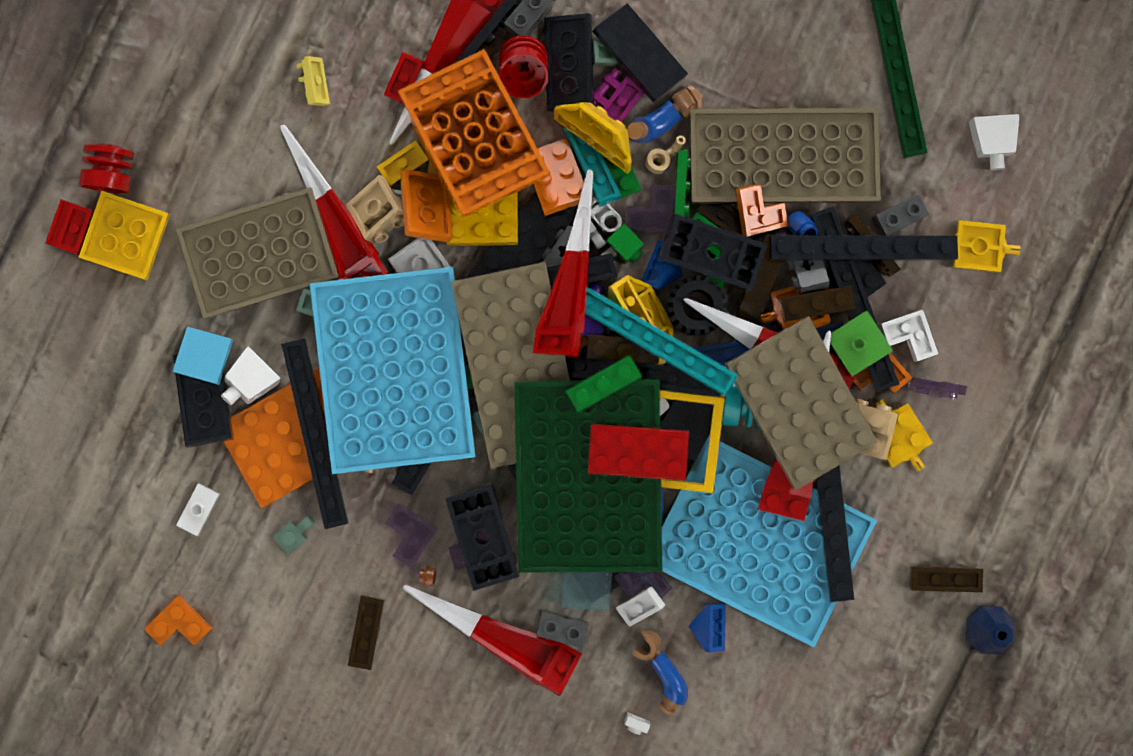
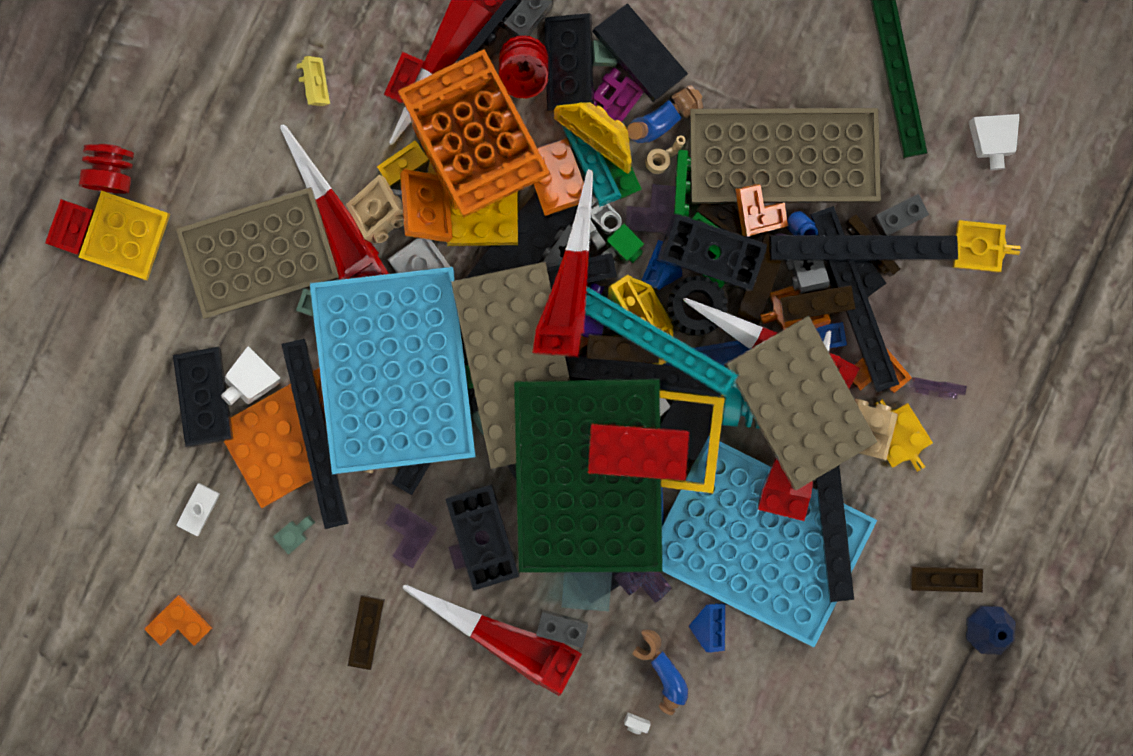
medium azure tile [173,327,233,385] -> none
dark orange plate [419,565,436,588] -> none
green plate [566,355,642,412] -> none
white plate [616,586,665,627] -> none
bright green plate [830,311,893,376] -> none
white plate [878,310,938,362] -> none

